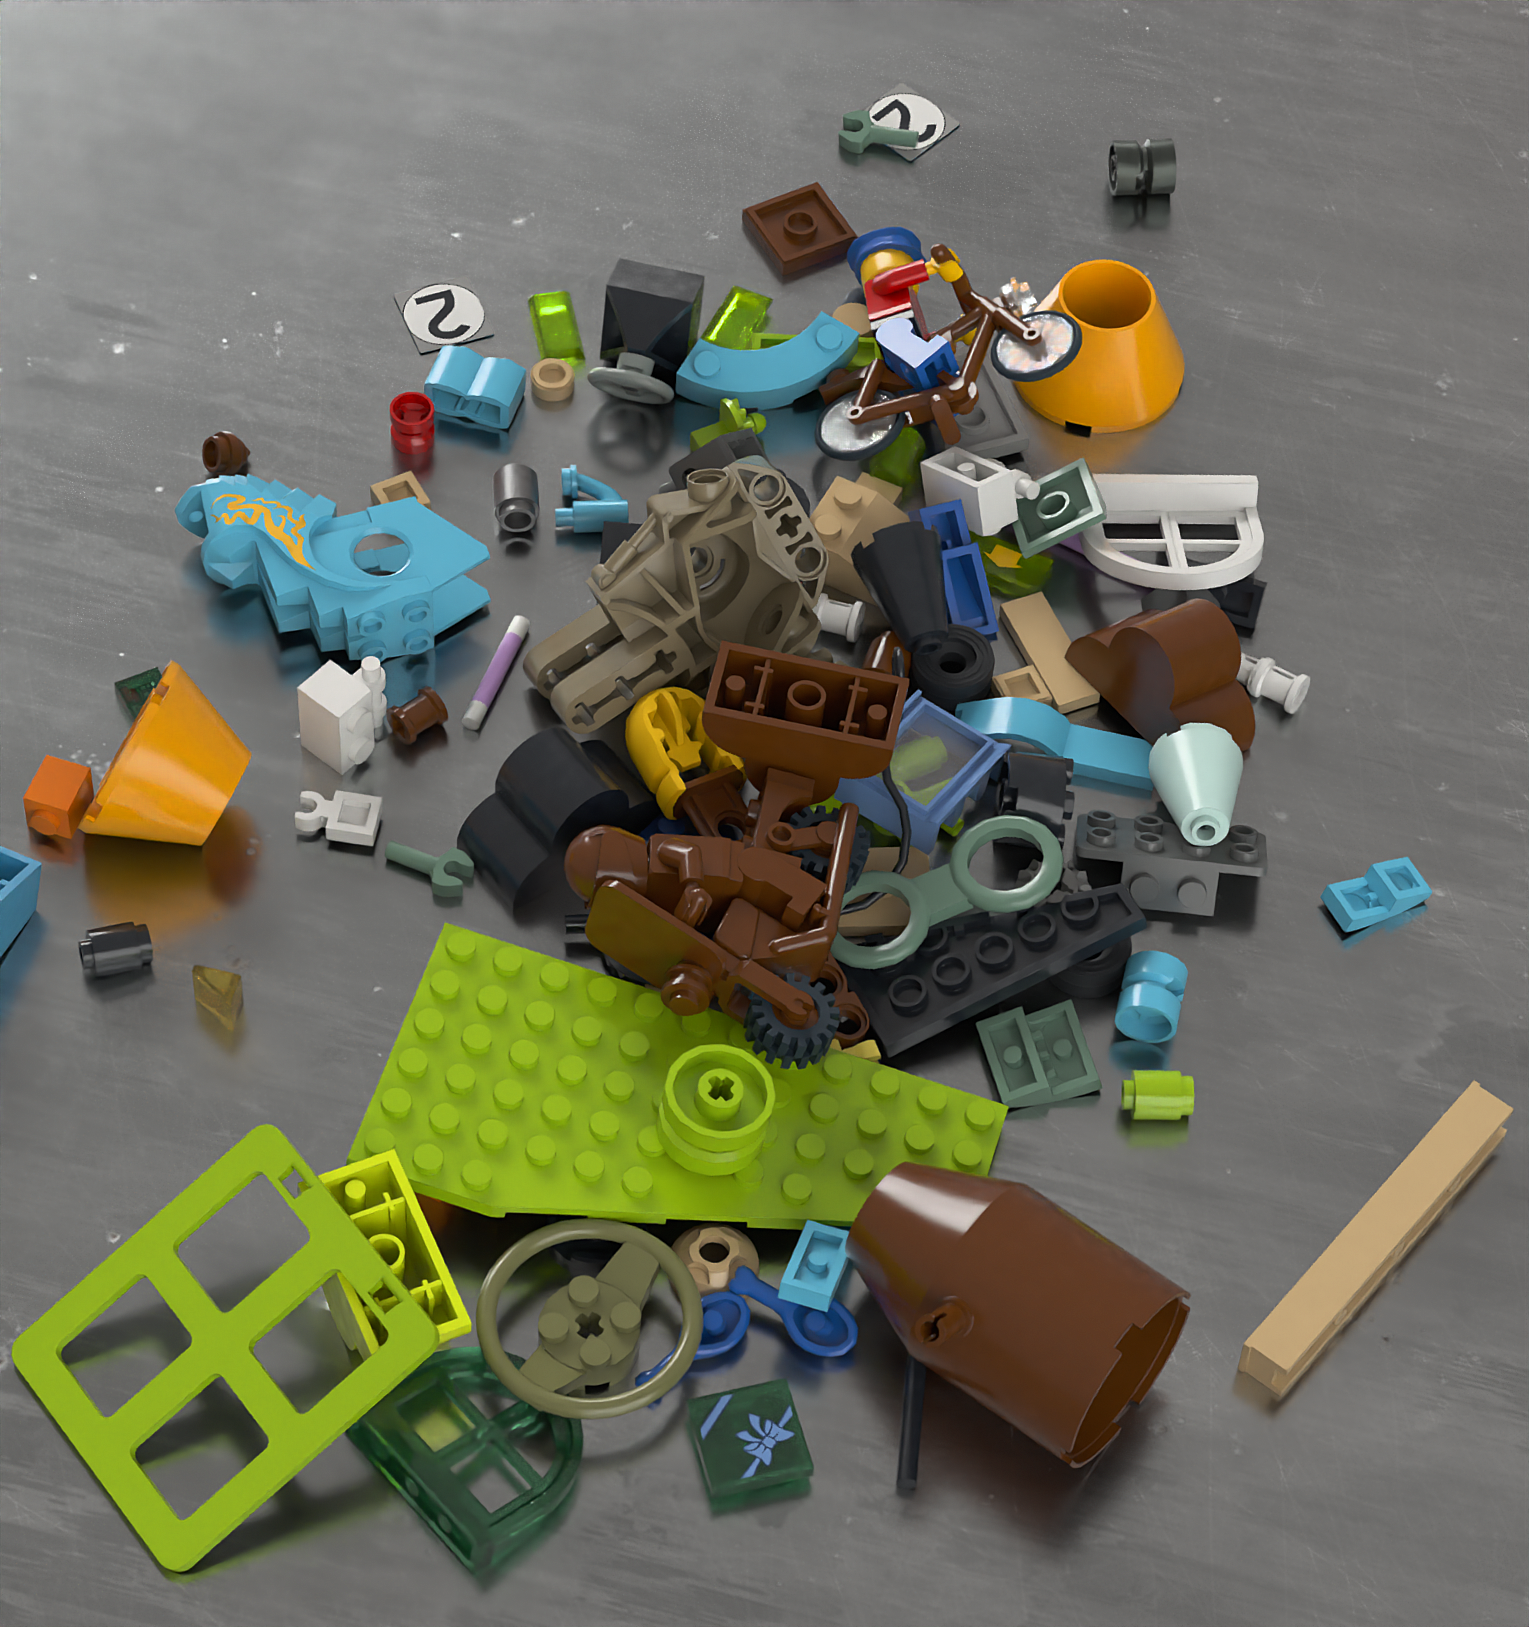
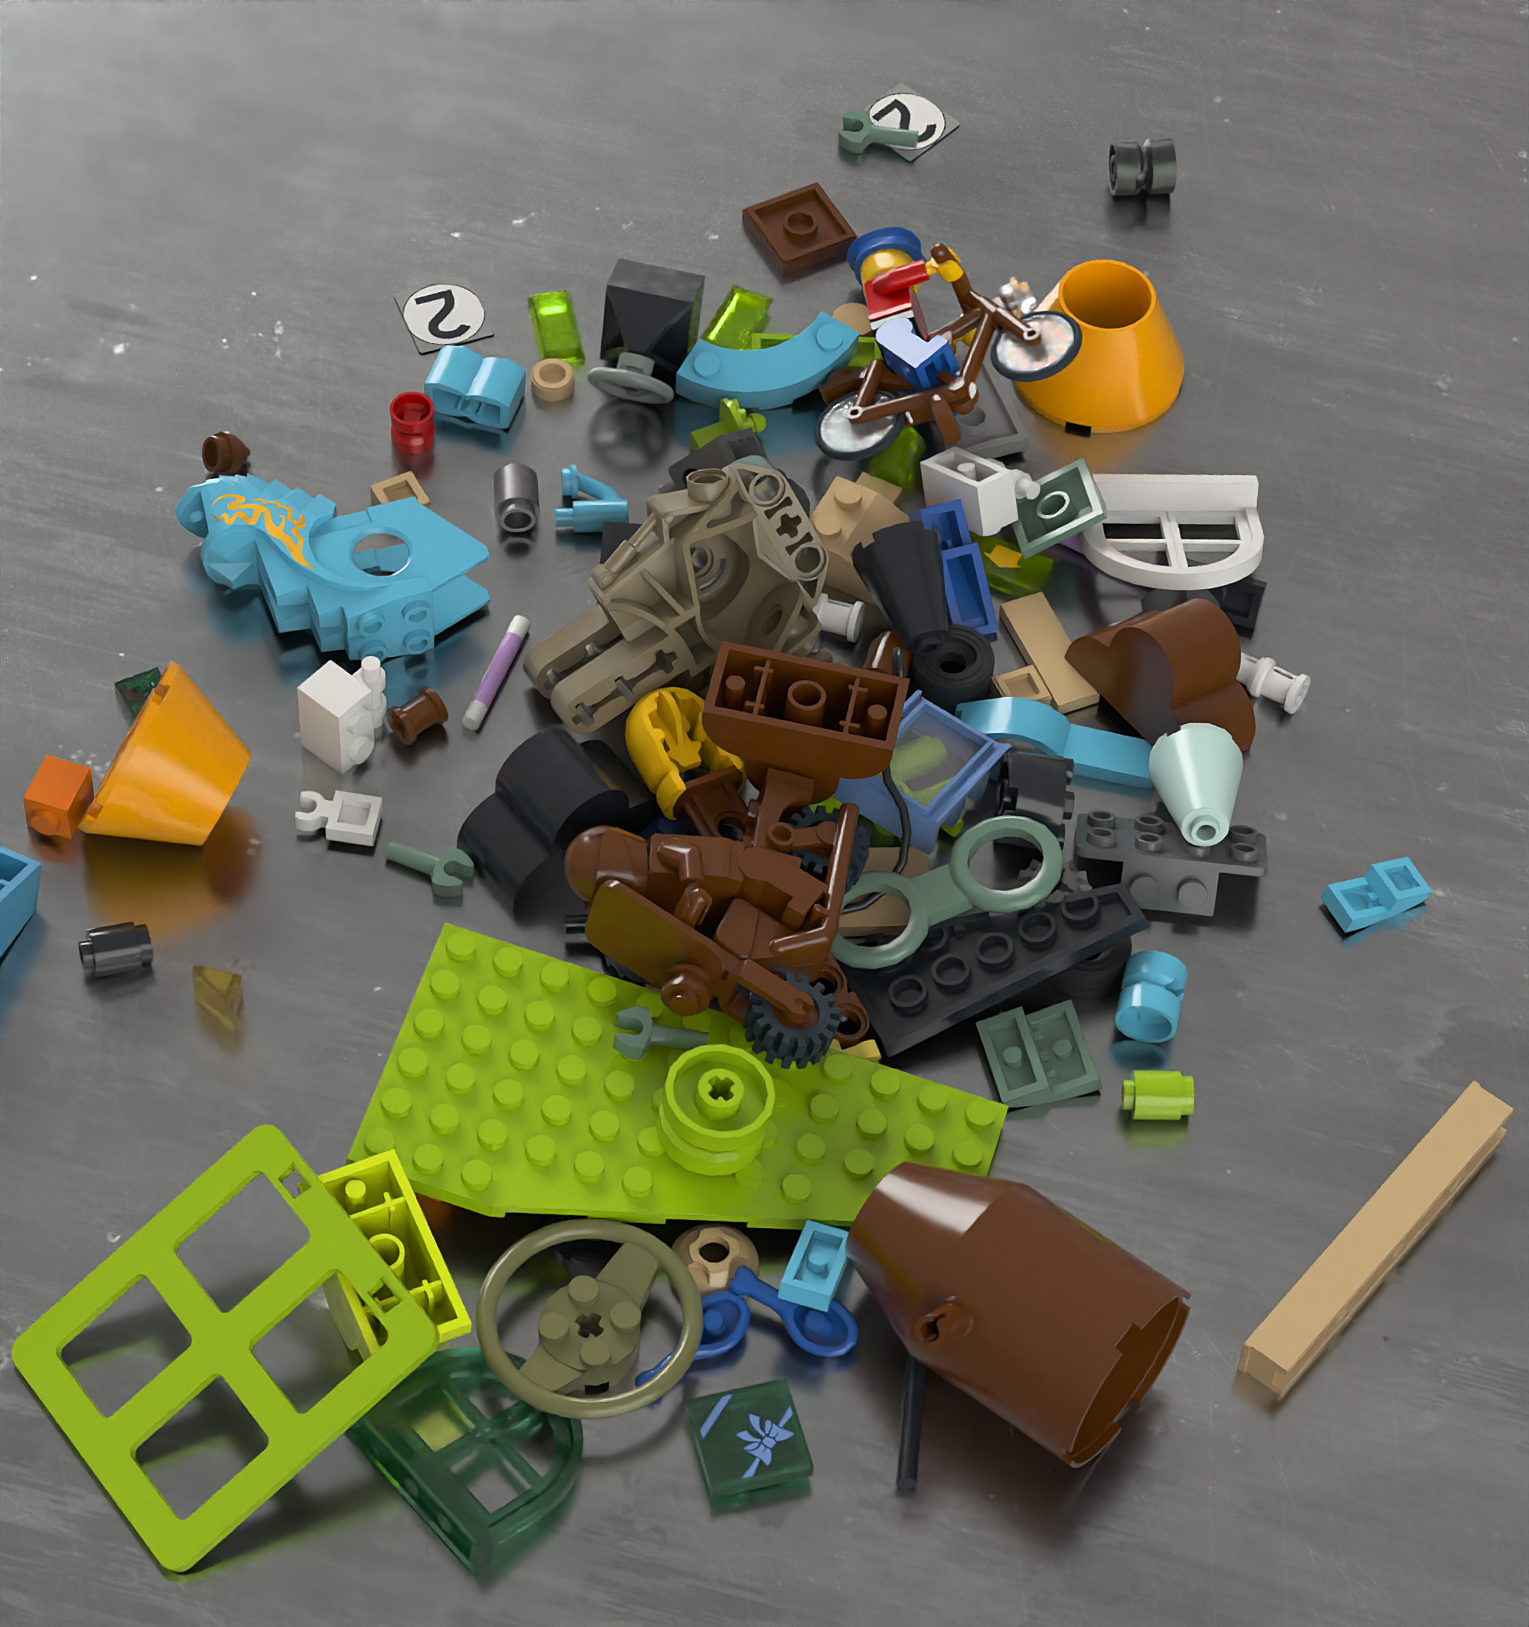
none -> sand green bar [613,1006,708,1060]

